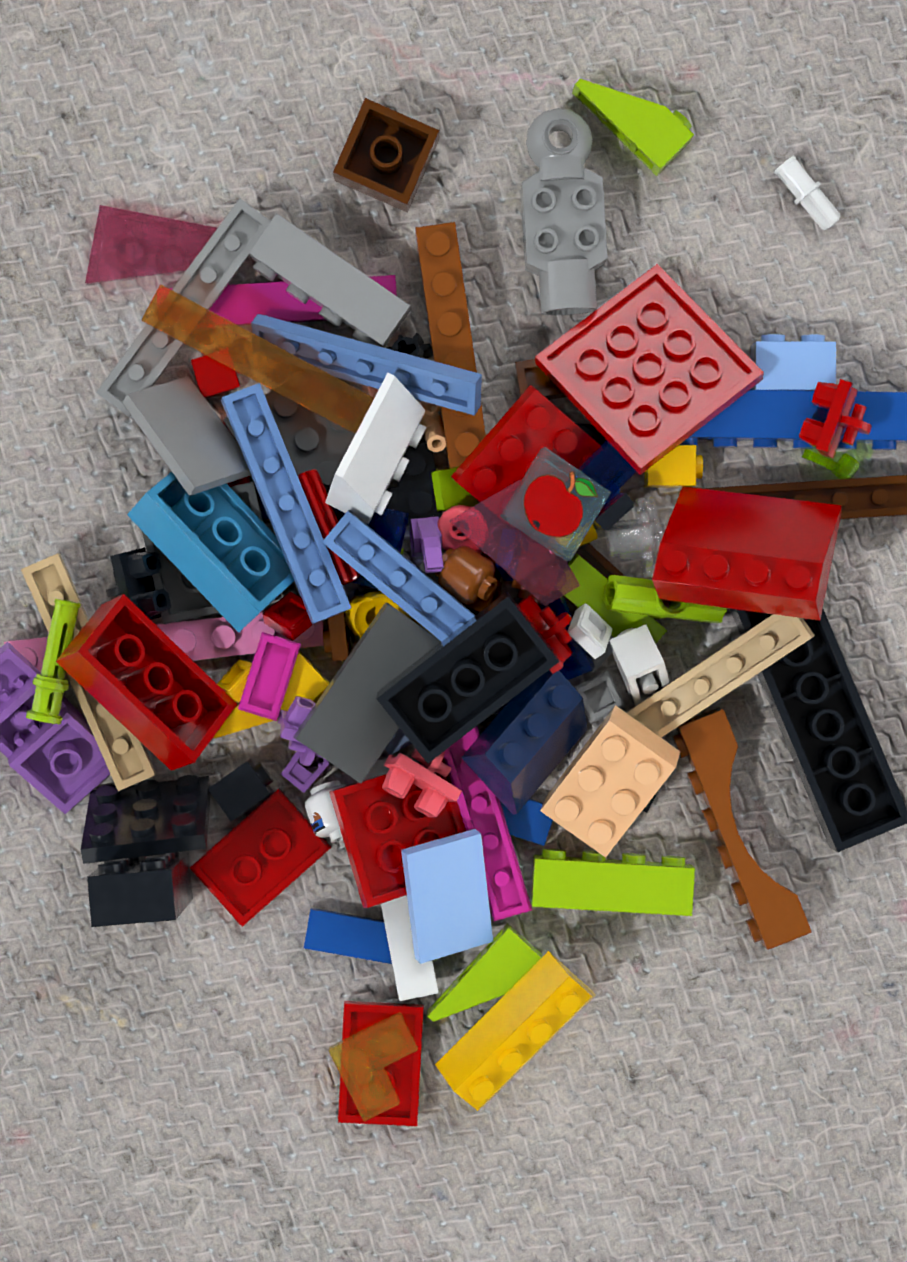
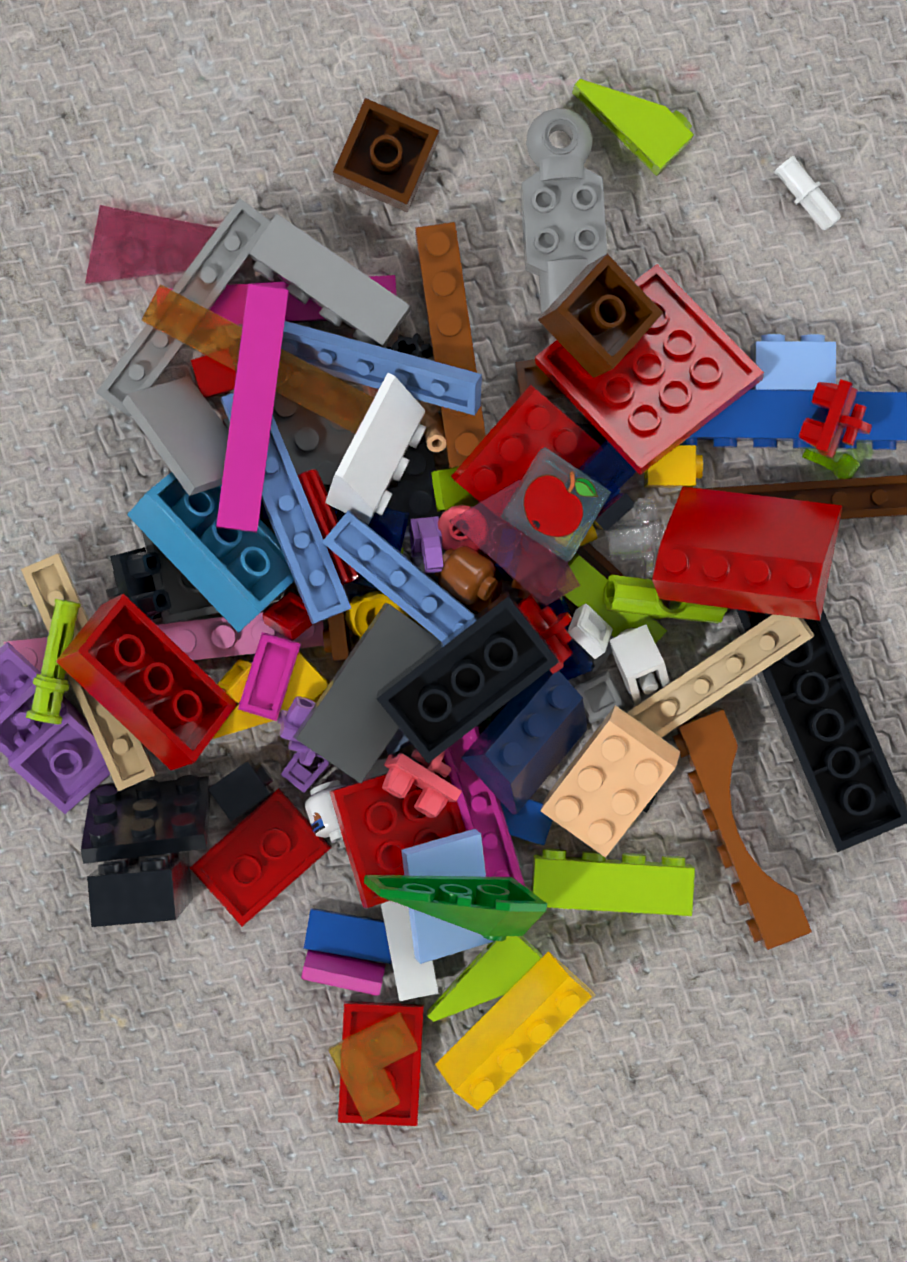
none -> dark pink tile [216,284,289,533]
none -> dark pink tile [301,949,386,996]
none -> green wedge [364,875,547,941]
none -> reddish brown brick [538,253,663,378]

